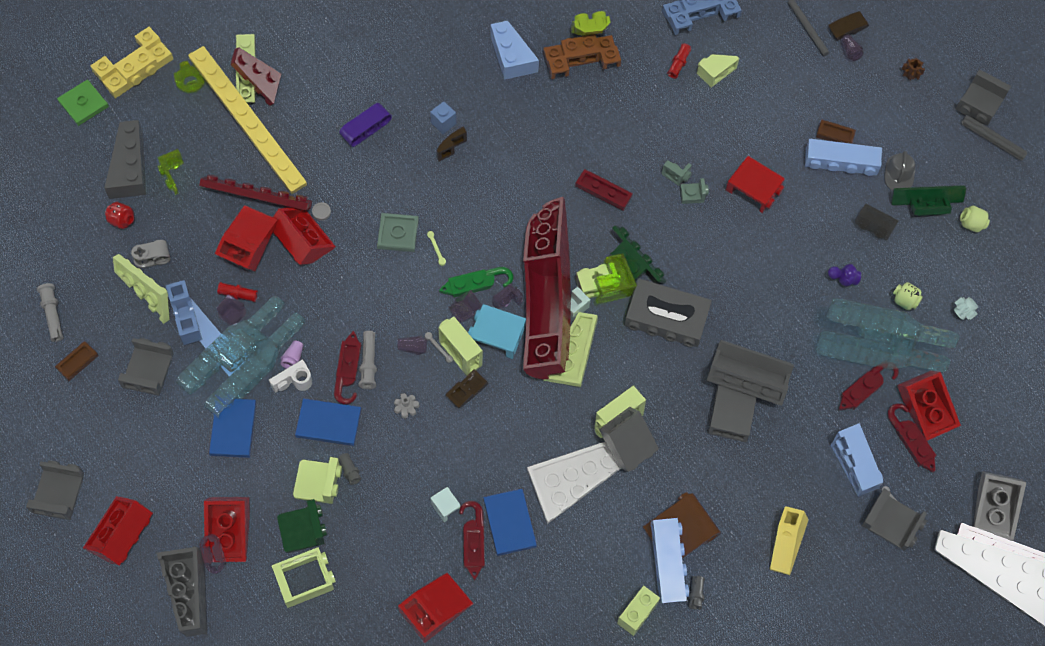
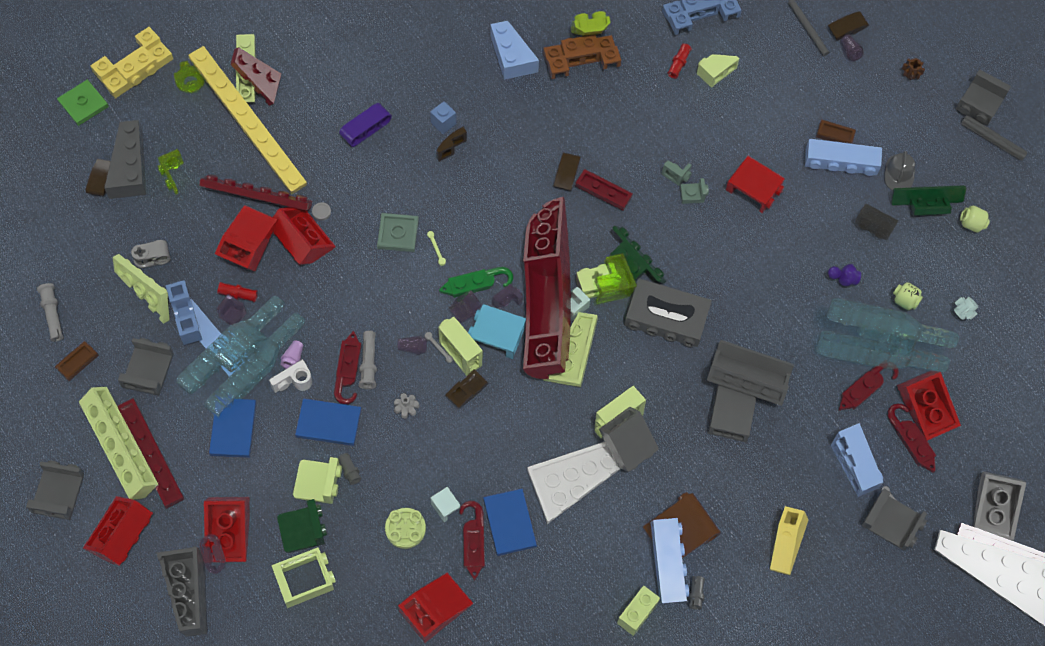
red head [105,202,134,229] -> none
none -> yellowish green brick [79,387,158,500]
none -> dark brown slope [85,159,111,196]
none -> dark red plate [117,398,184,509]
none -> yellowish green tile [385,508,426,549]
none -> dark brown slope [554,152,581,191]

